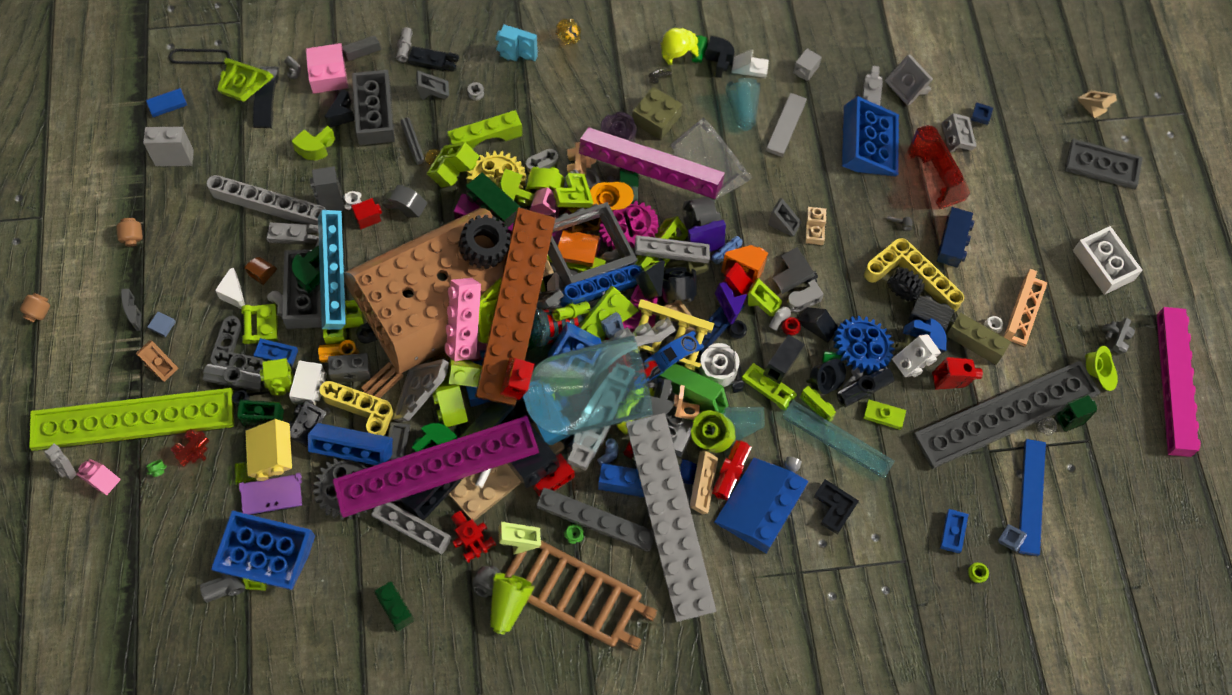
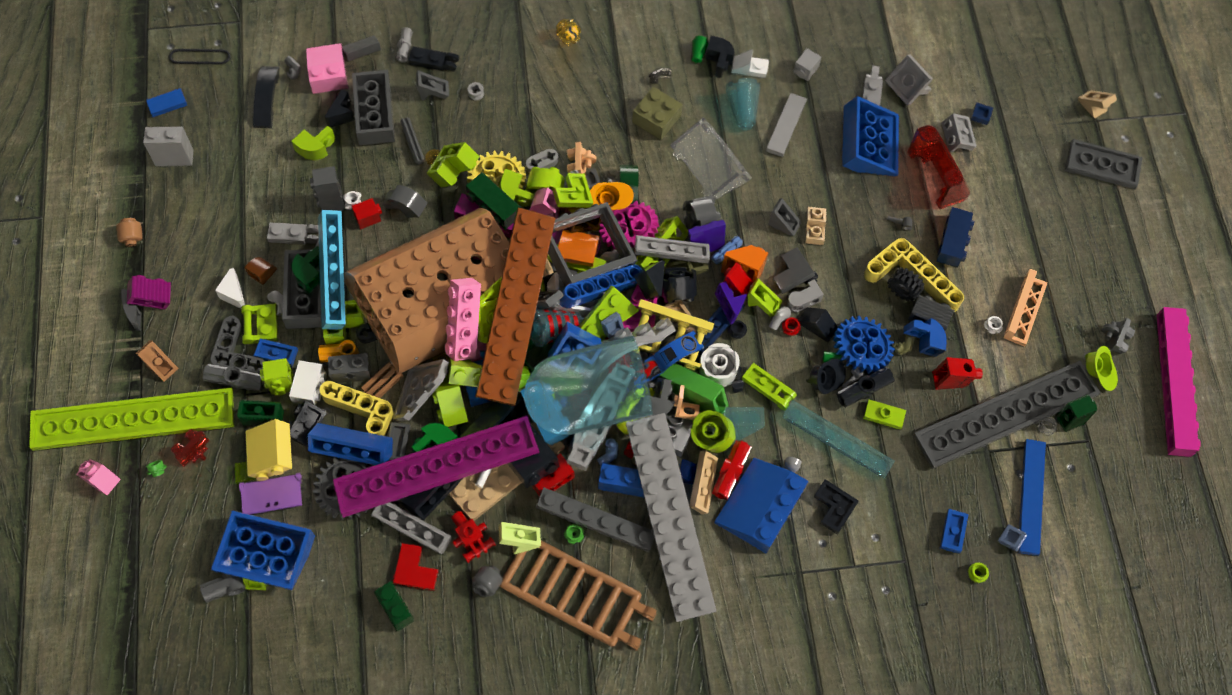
medium nougat head [20,293,50,322] -> none
light grey hinge [45,443,76,480] -> none
sand blue tile [148,312,176,337] -> none
light grey beam [207,175,326,225] -> none
lime wing [217,58,274,102] -> none
black hinge [232,390,249,407] -> none
lime arch [447,110,522,149] -> none
black tyre [458,215,510,269] -> none
lime cone [490,573,535,634] -> none
medium azure plate [496,24,538,61] -> none
red torso [500,358,534,400] -> none
lime pin [553,301,591,321] -> none
magenta brick [579,127,725,199] -> none
clear purple brick [601,112,637,143] -> none
neon yellow hair [660,28,698,65] -> none
black brick [763,334,805,385] -> none
lime plate [800,386,836,424] -> none
white brick [892,335,941,377] -> none
olive brick [947,313,1011,365] -> none
white brick [1073,226,1142,295] -> none
none -> magenta brick [126,275,171,310]
none -> red tile [393,543,438,591]

